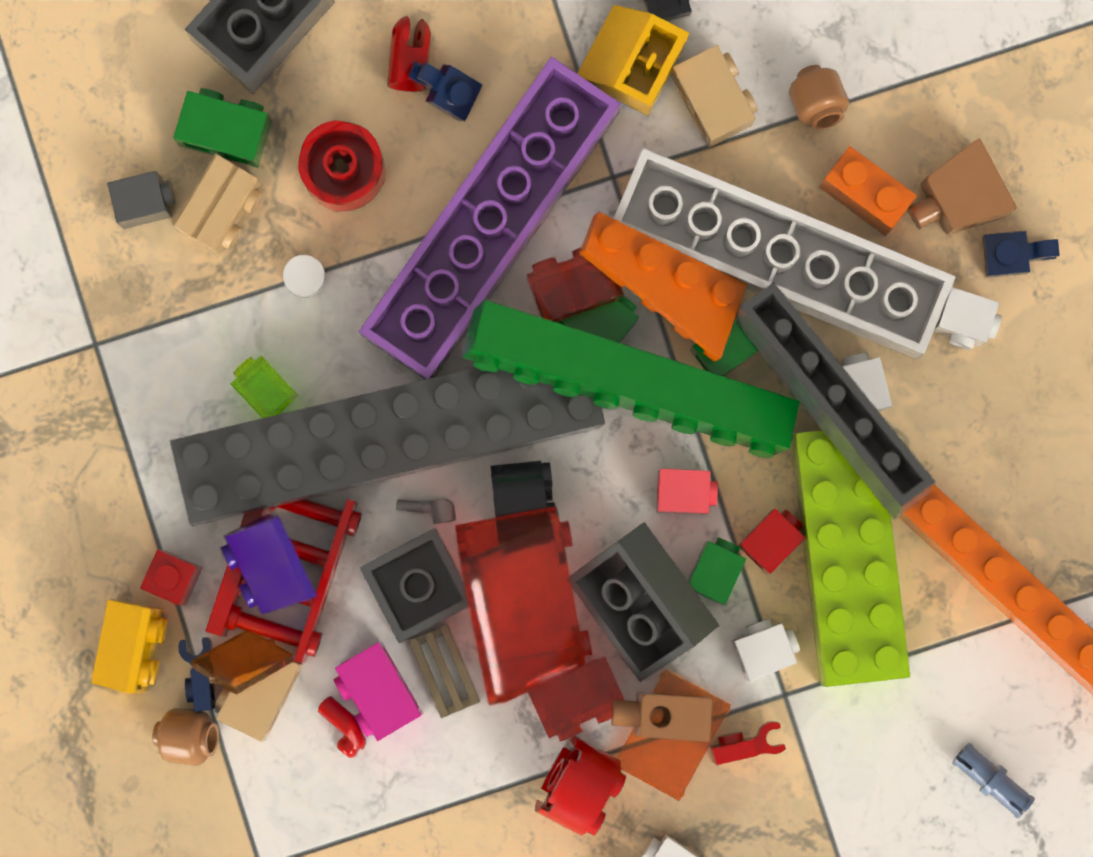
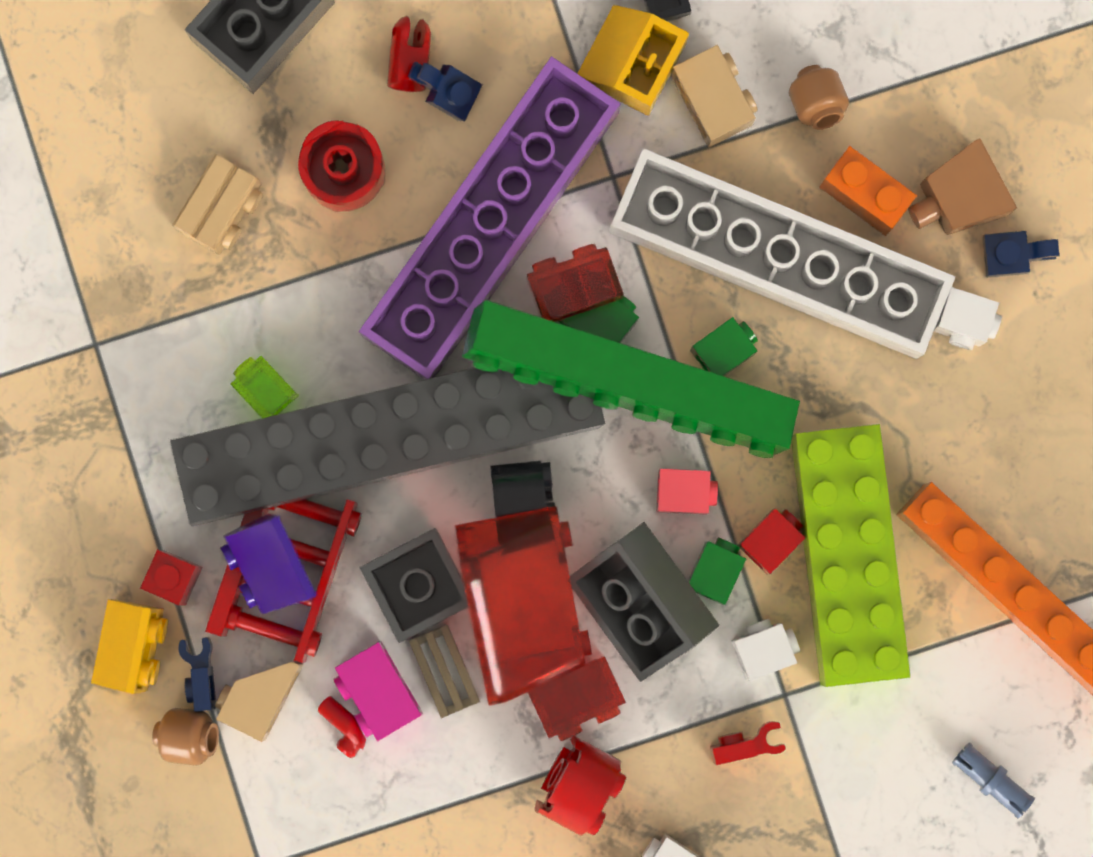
dark grey brick [107,171,175,229] -> none
green brick [173,88,272,168] -> none
clear orange piece [191,630,294,695] -> none
white tile [283,255,326,298] -> none
light grey hand [396,499,456,524] -> none
orange wing [579,212,747,362] -> none
medium nougat torso [611,692,713,742] -> none
clear orange piece [616,669,731,801] -> none
dark grey brick [736,282,935,520] -> none
white brick [842,353,892,411] -> none

